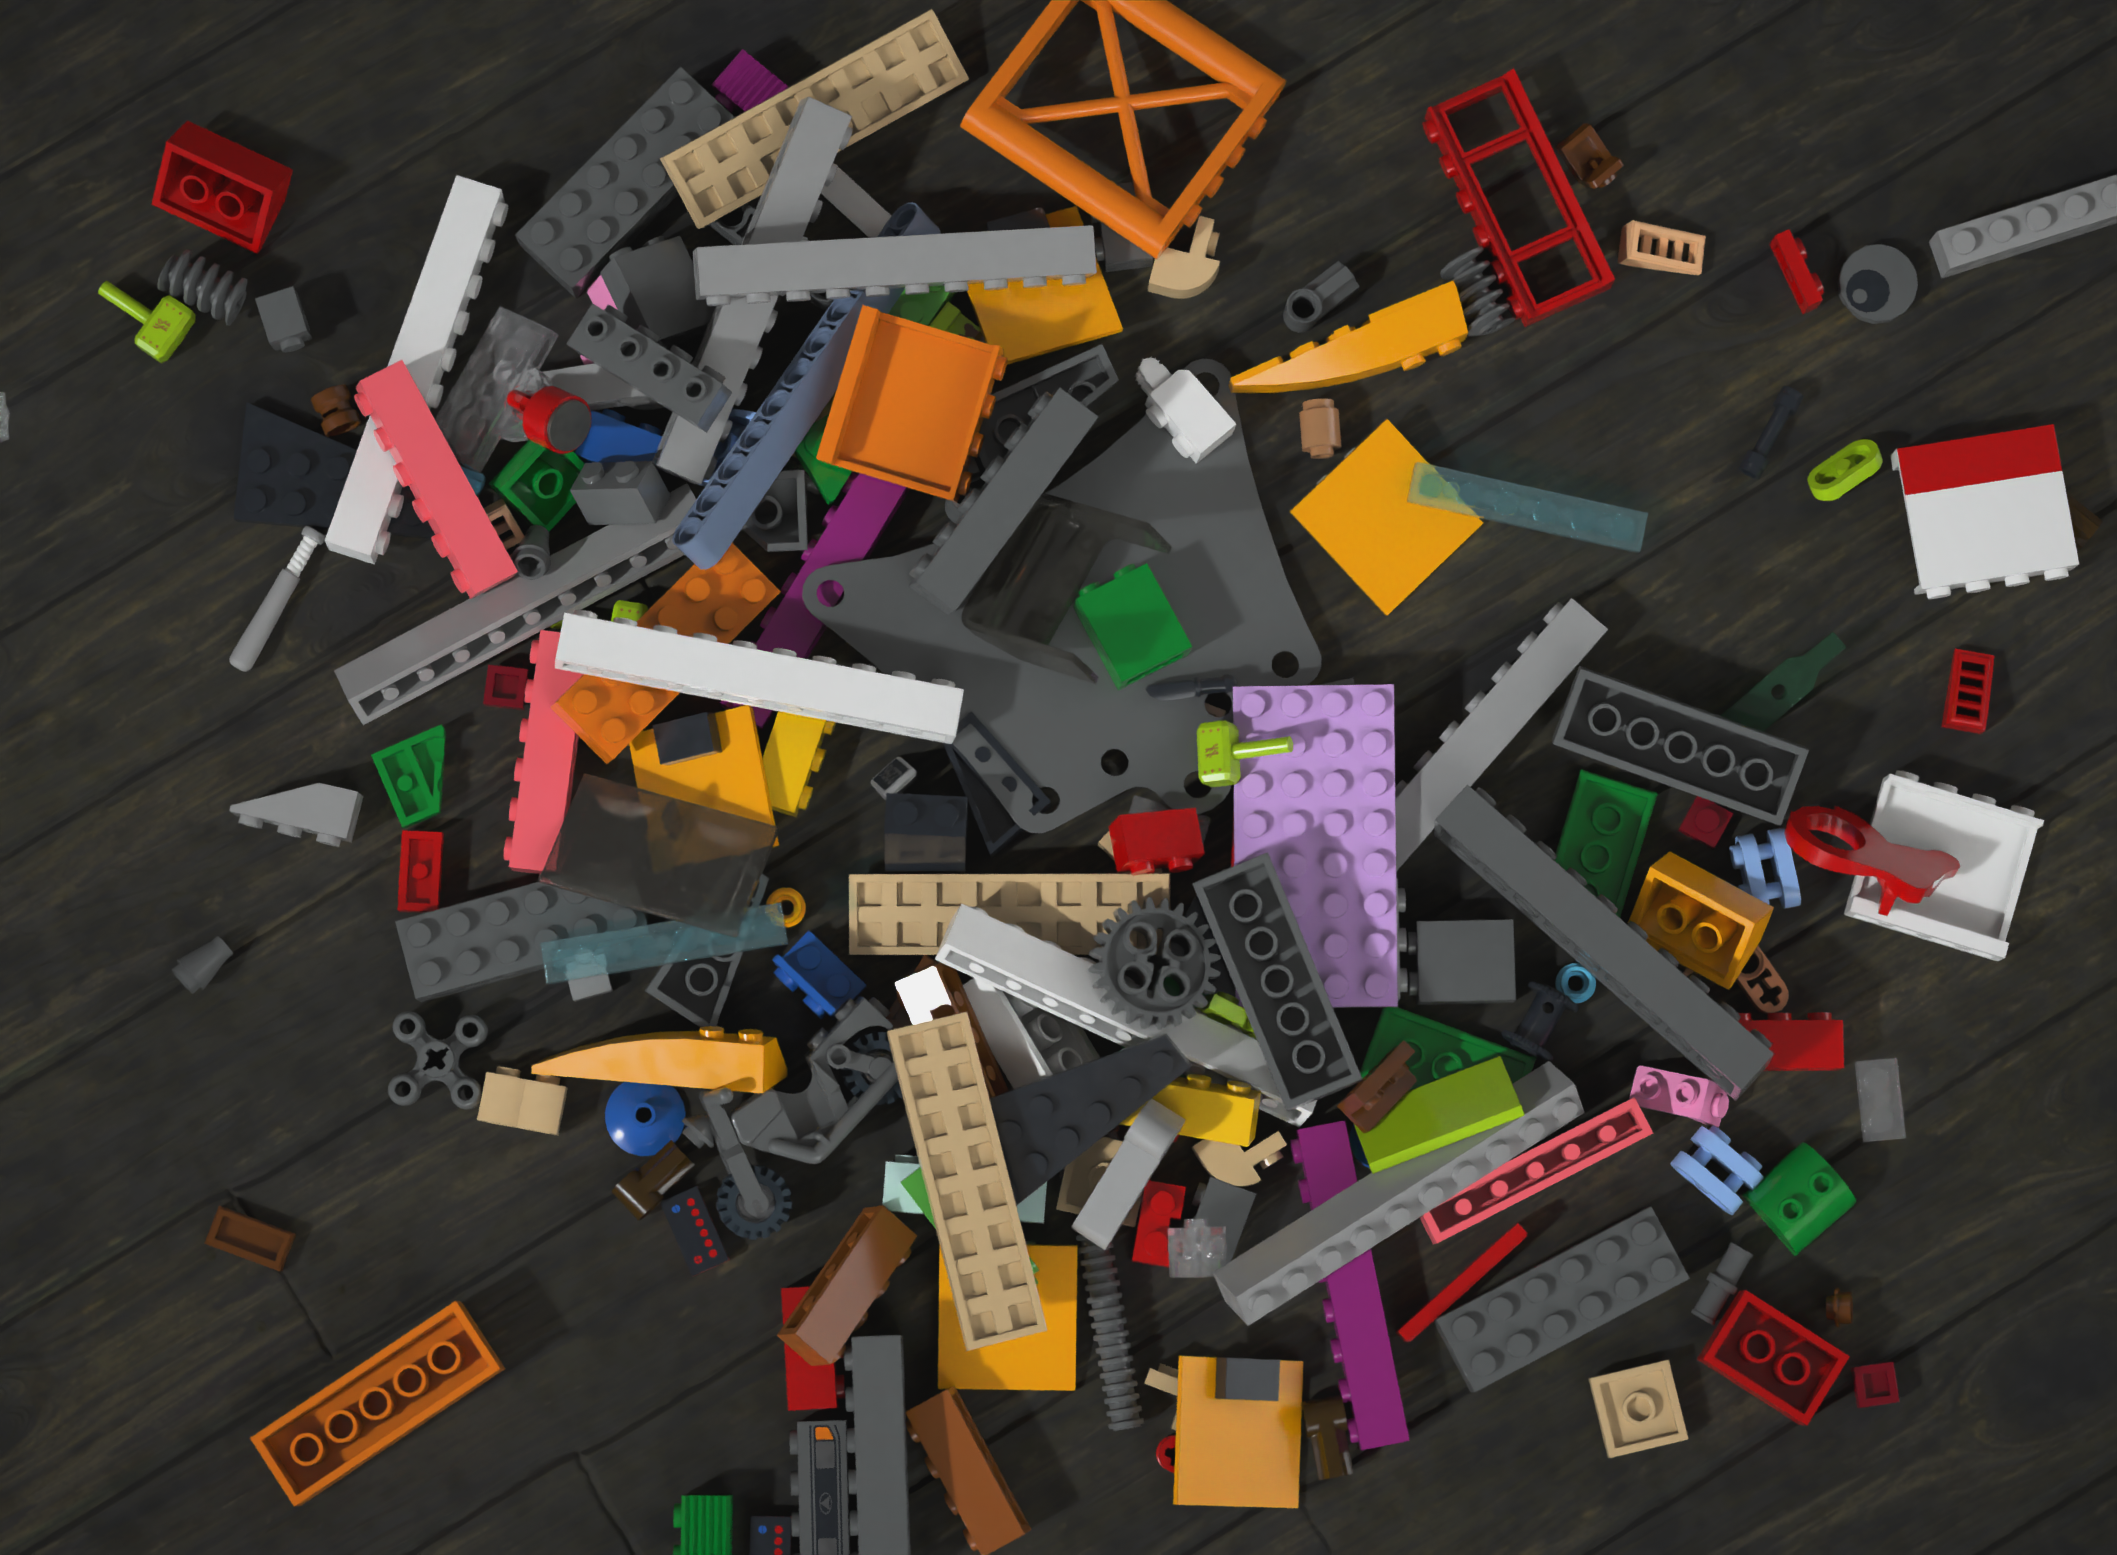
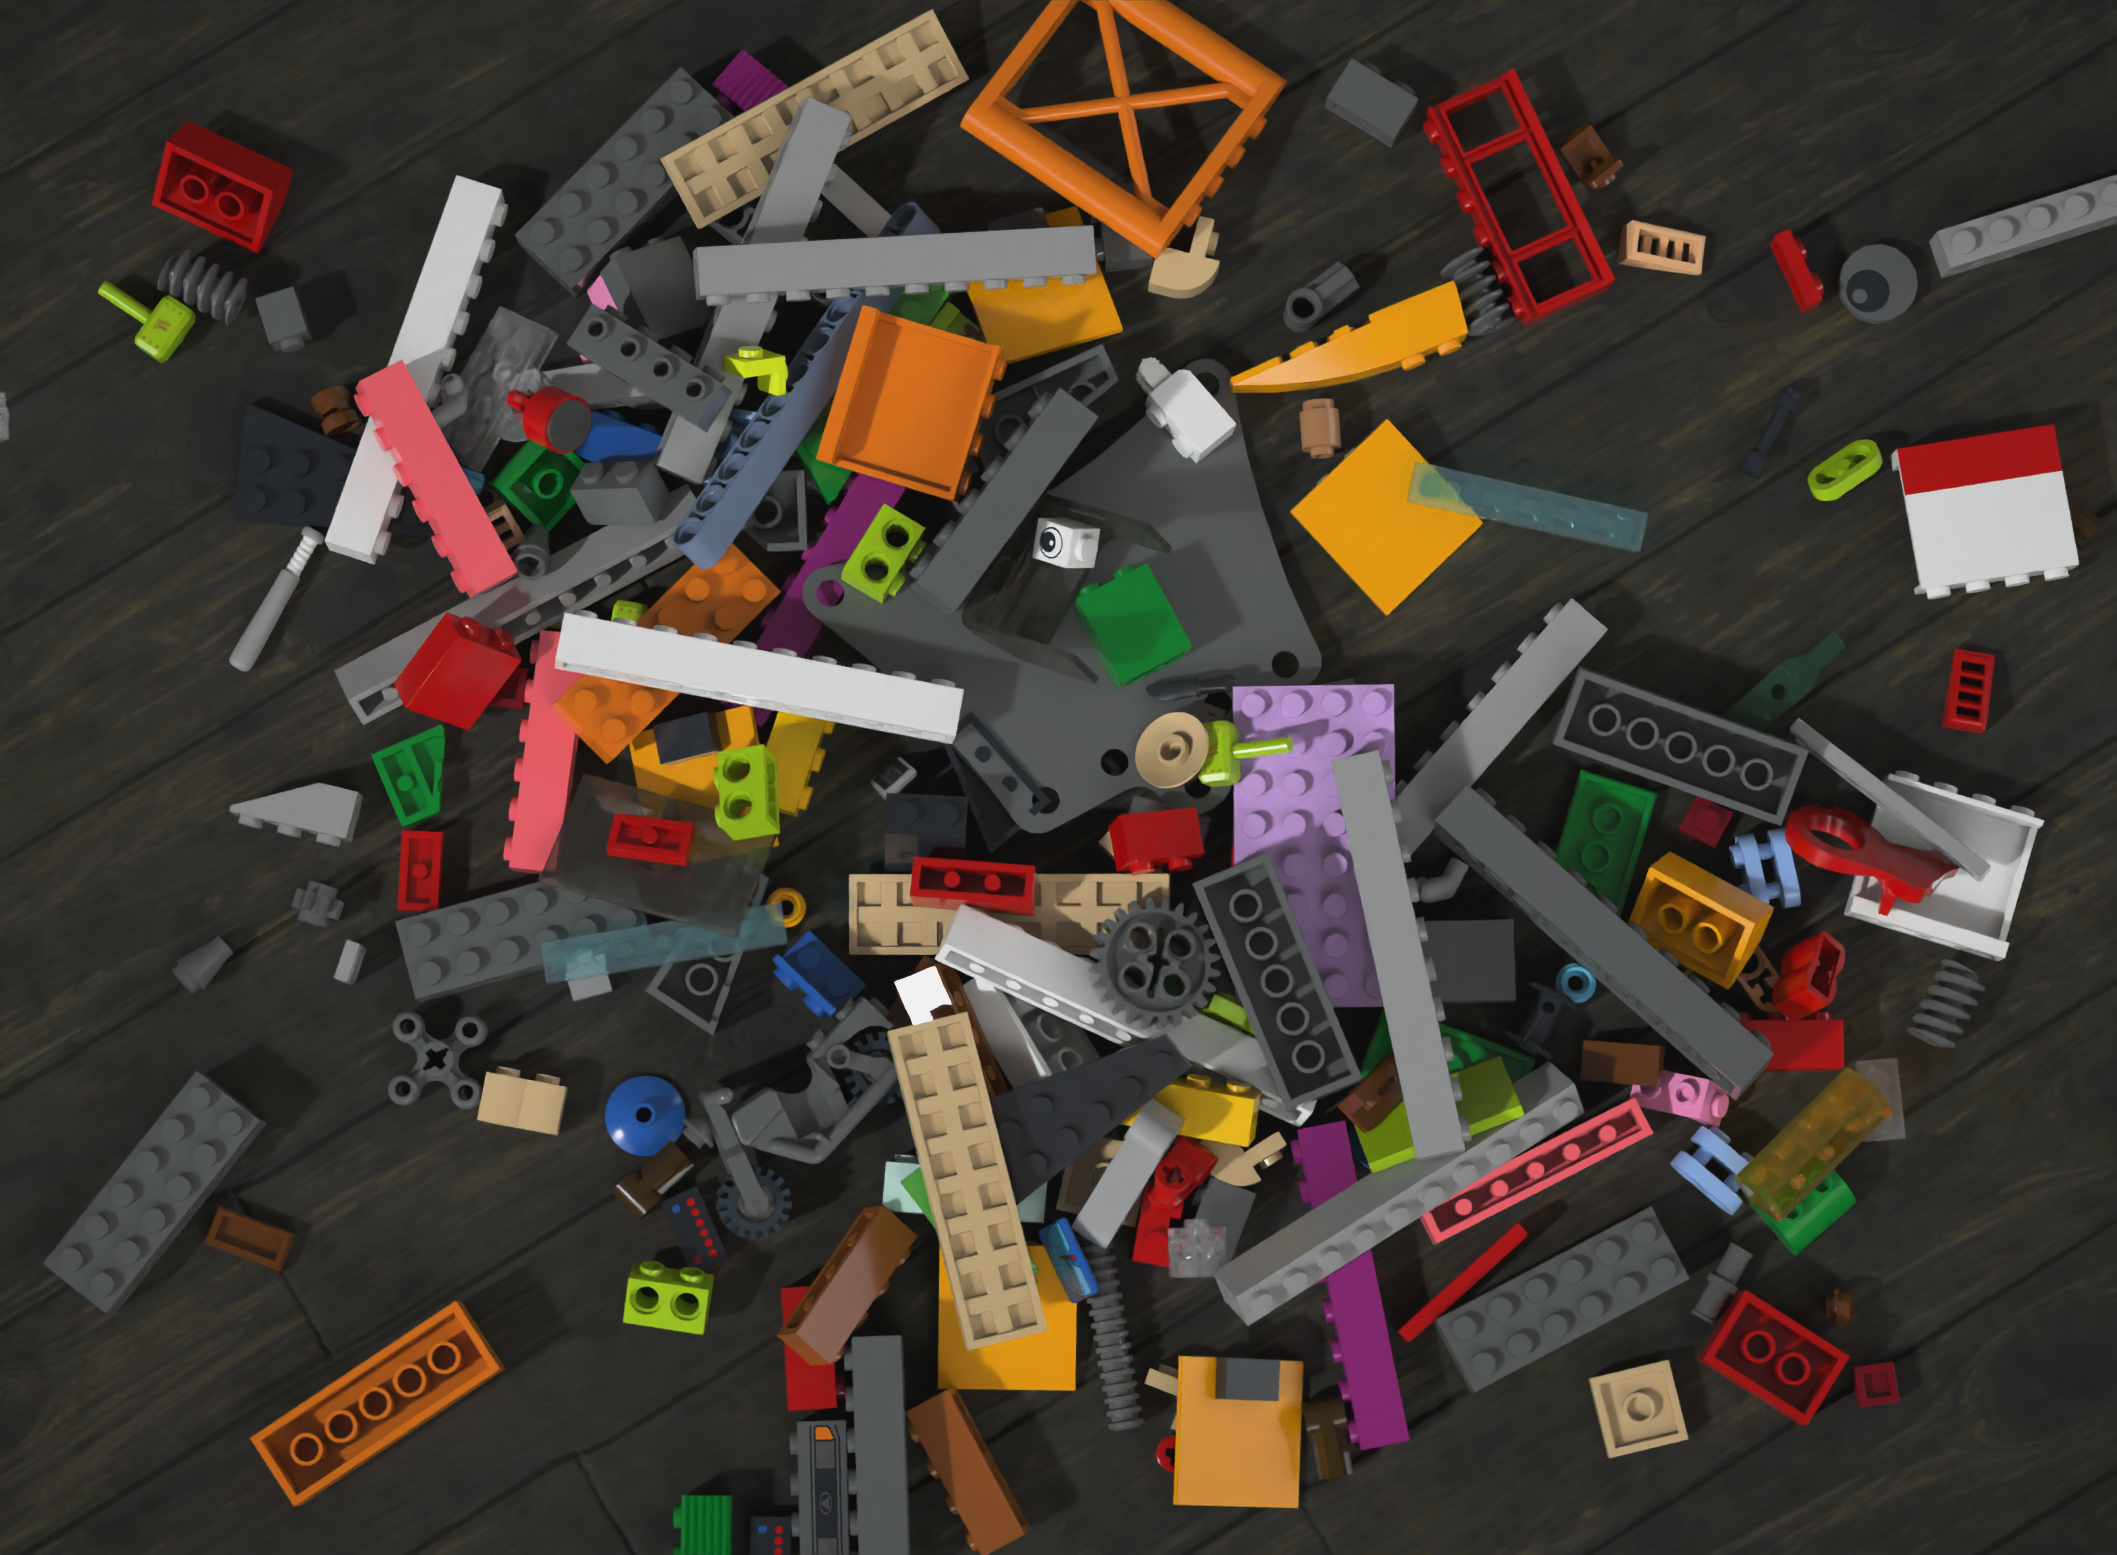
light orange wedge [532,1026,787,1093] -> none
none -> dark grey brick [43,1071,267,1314]
none -> dark grey gear [291,881,344,928]
none -> light grey tile [334,940,366,985]
none -> red brick [394,612,522,730]
none -> light grey arm [431,374,468,430]
none -> red plate [606,813,696,866]
none -> lime brick [623,1261,714,1335]
none -> lime brick [713,744,780,841]
none -> neon yellow bracket [723,346,788,396]
none -> lime brick [841,504,927,604]
none -> red brick [910,857,1038,916]
none -> white brick [1032,518,1100,568]
none -> slope [1039,1218,1100,1303]
none -> tan dish [1135,712,1209,788]
none -> red piece [1147,1135,1219,1211]
none -> dark grey brick [1325,58,1419,148]
none -> light grey brick [1331,750,1472,1161]
none -> light grey arm [1416,857,1469,904]
none -> reddish brown tile [1580,1040,1665,1087]
none -> clear yellow brick [1734,1067,1893,1223]
none -> red brick [1772,930,1845,1022]
none -> light grey tile [1790,718,1991,882]
none -> dark grey piece [1906,958,1986,1048]

